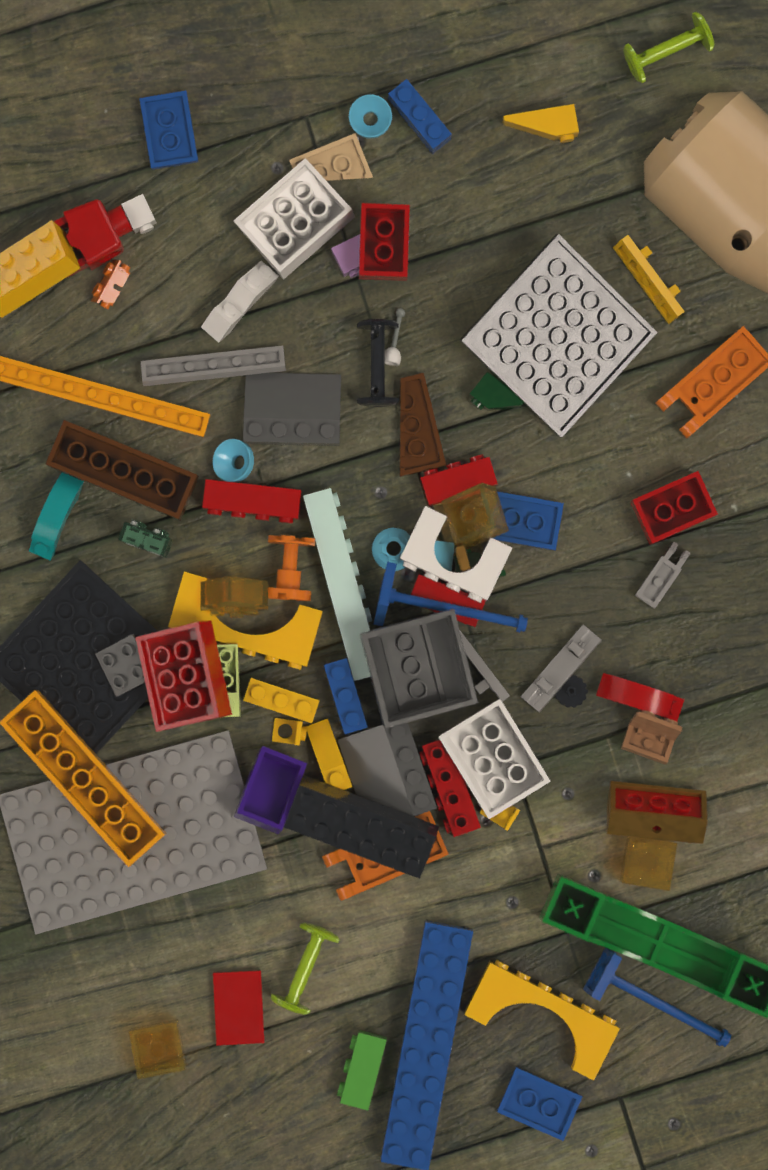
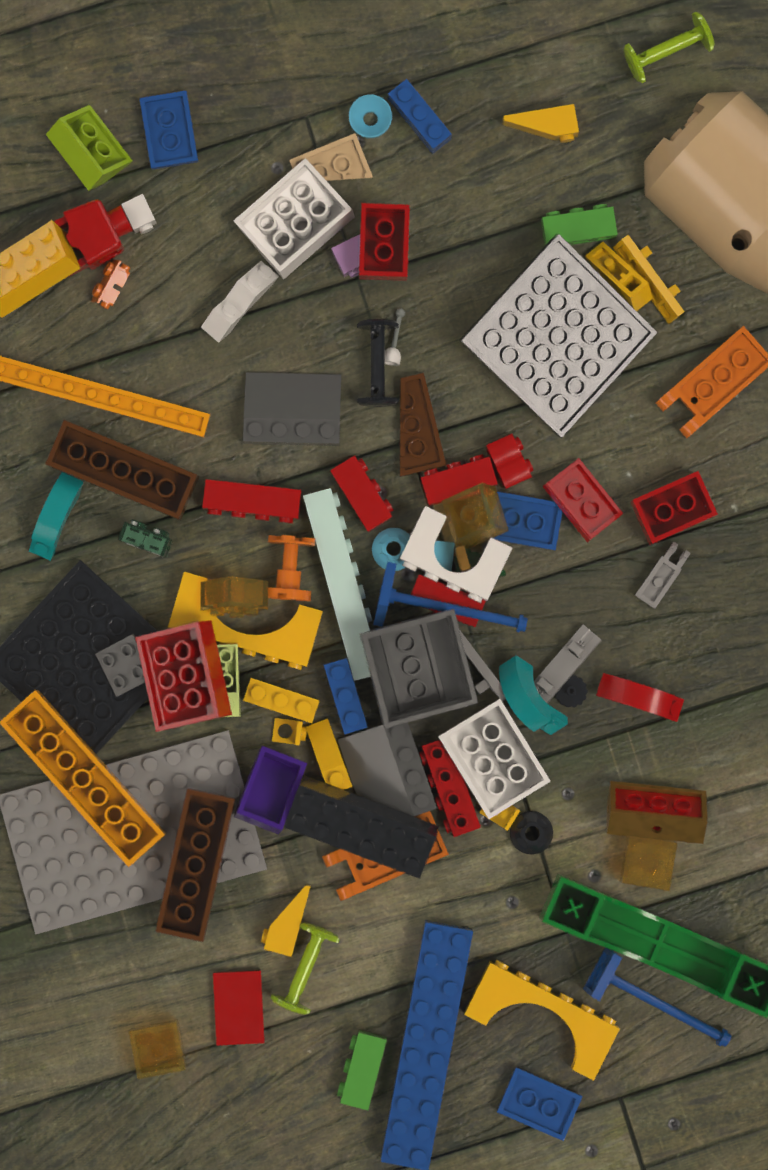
light grey plate [141,346,286,386] -> none
medium azure piece [213,439,254,482] -> none
dark green slope [469,371,524,411] -> none
medium nougat bracket [621,710,682,765] -> none
none -> lime slope [46,105,133,191]
none -> reddish brown brick [155,788,236,942]
none -> yellow slope [261,884,311,957]
none -> red brick [330,455,394,533]
none -> red brick [485,434,534,489]
none -> teal arch [499,655,568,735]
none -> black piece [510,811,553,855]
none -> bright green brick [541,204,618,245]
none -> red tile [542,458,624,542]
none -> yellow slope [585,242,653,311]

